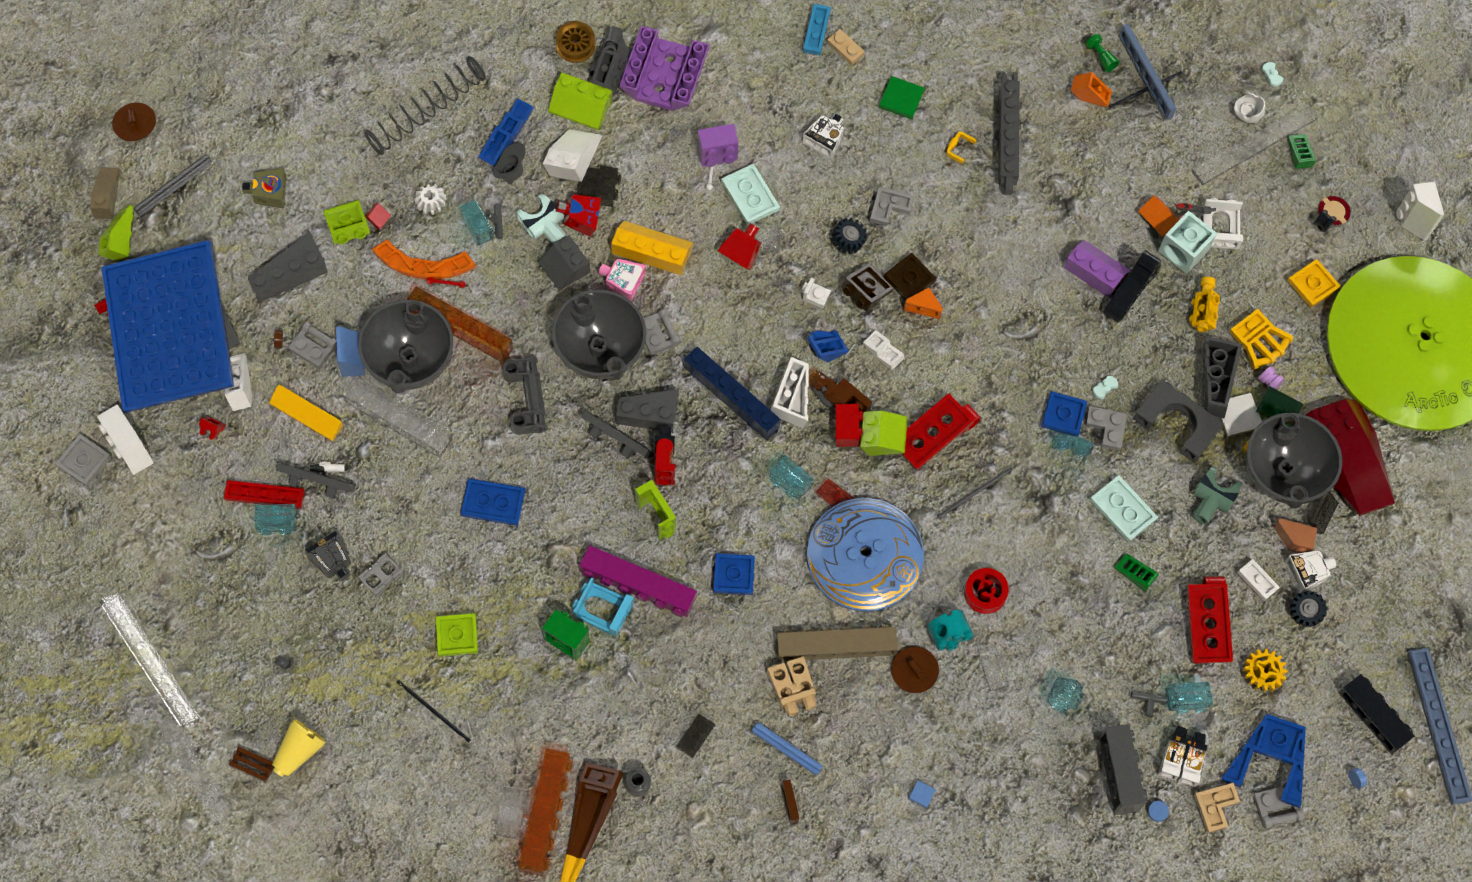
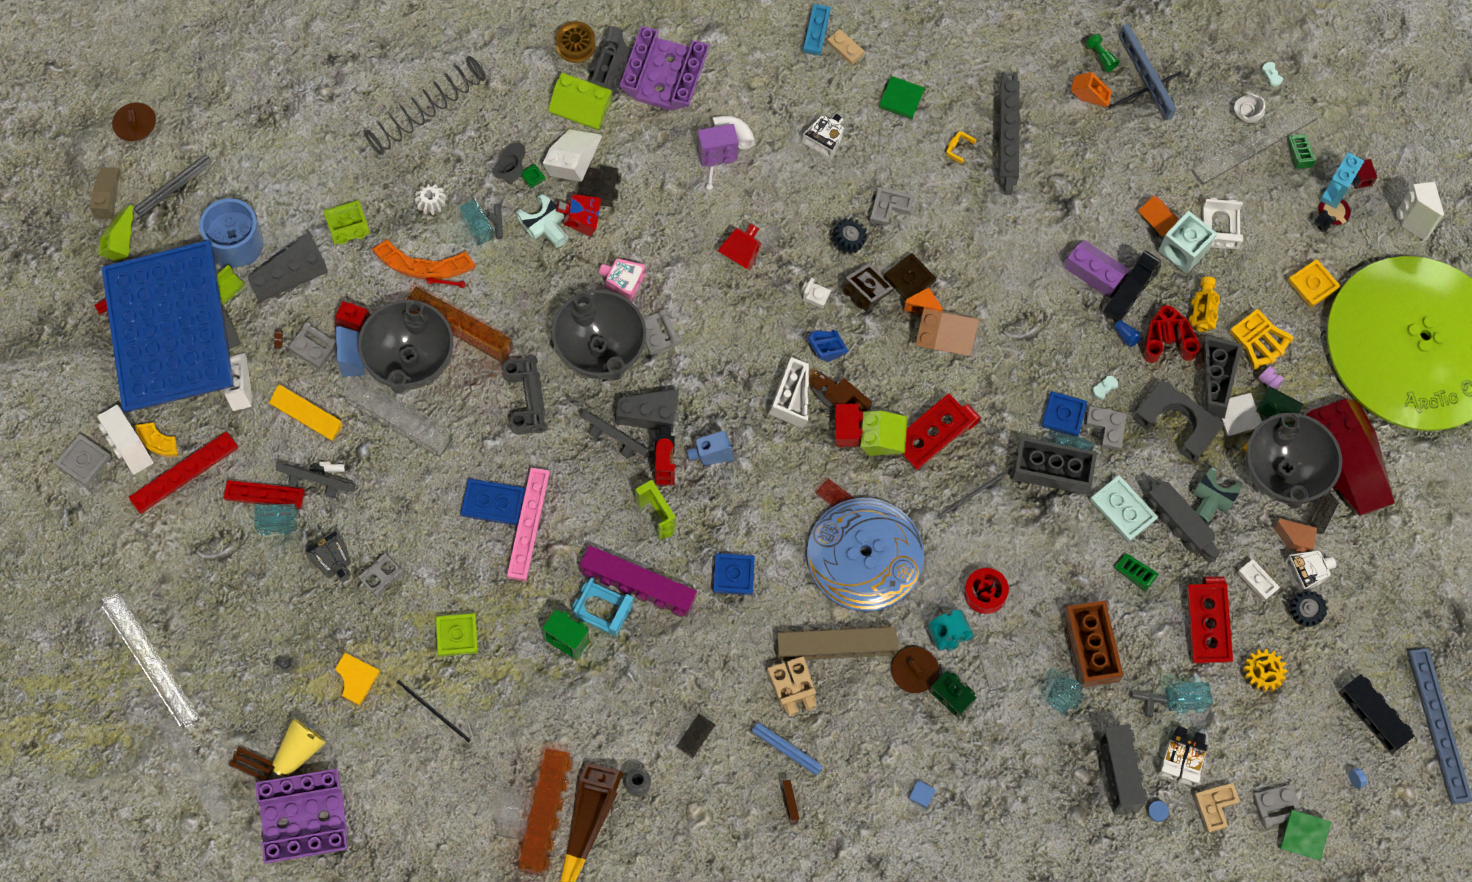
red tile [199,416,226,440] -> none
olive torso [242,168,287,208] -> none
tile [365,203,391,229] -> none
blue slope [478,98,534,166] -> none
dark grey slope [539,235,590,291] -> none
yellow slope [611,221,694,276] -> none
dark blue brick [684,346,781,440] -> none
light aqua plate [721,164,780,225] -> none
clear light blue brick [769,455,814,500] -> none
white slope [863,330,904,370] -> none
dark grey piece [1176,203,1216,220] -> none
blue wing [1222,714,1306,808] -> none
none -> red plate [128,431,238,514]
none -> yellow tile [134,422,178,457]
none -> medium blue brick [199,198,264,269]
none -> lime panel [217,265,245,306]
none -> medium lavender slope [255,769,348,864]
none -> red torso [334,301,371,332]
none -> yellow tile [335,653,380,706]
none -> bright pink plate [507,468,550,582]
none -> green tile [520,164,546,189]
none -> medium blue torso [687,430,734,465]
none -> white cylinder [712,116,755,149]
none -> medium nougat slope [916,307,979,356]
none -> dark green brick [929,670,977,719]
none -> dark grey brick [1012,437,1097,495]
none -> dark orange brick [1063,600,1124,688]
none -> blue cone [1114,320,1141,347]
none -> dark grey hinge [1140,475,1220,563]
none -> red connector [1143,305,1200,363]
none -> green tile [1280,809,1331,861]
none -> medium azure panel [1320,152,1364,209]
none -> dark red brick [1353,159,1377,189]

